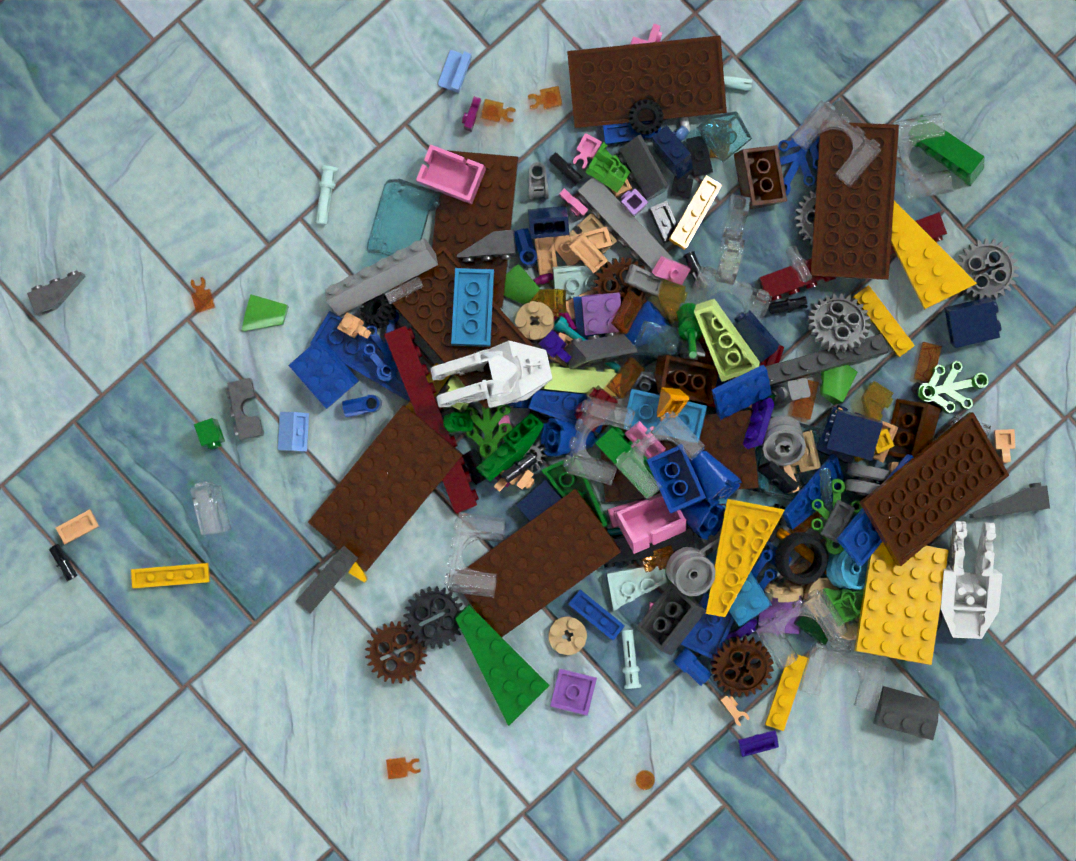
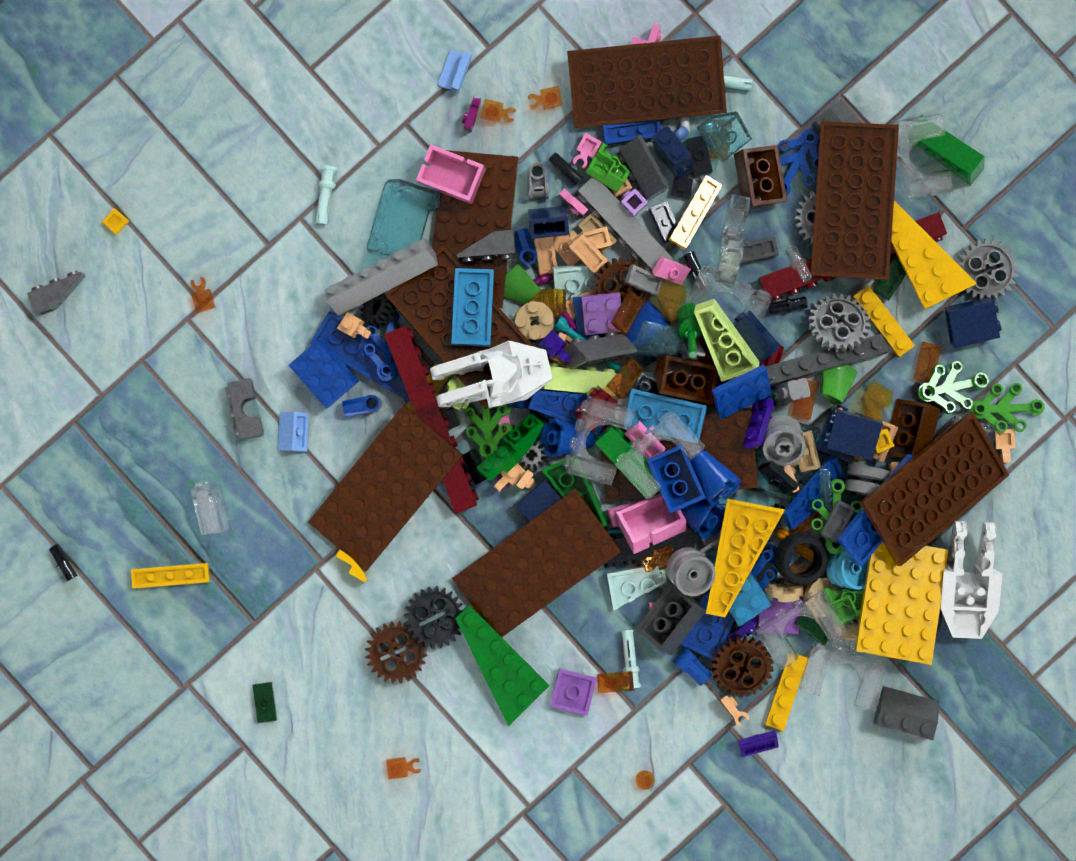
light nougat plate [56,509,100,545] -> none
green brick [194,418,225,450] -> none
bright green slope [242,294,289,332] -> none
dark grey slope [296,546,358,614] -> none
clear axle [384,277,423,305] -> none
green plate [443,412,473,433] -> none
clear arch [444,512,506,598] -> none
black axle [501,452,537,483] -> none
tan plate [548,616,587,655] -> none
blue plate [568,589,625,640] -> none
black tyre [629,99,663,135] -> none
light orange slope [657,387,689,419] -> none
clear arch [791,100,881,188] -> none
dark grey slope [969,482,1050,518] -> none
none -> yellow tile [102,208,129,235]
none -> dark green plate [252,682,277,723]
none -> clear orange plate [597,671,634,693]
none -> dark grey plate [737,236,779,264]
none -> dark green plate [873,258,906,301]
none -> bright green plant [970,383,1045,433]

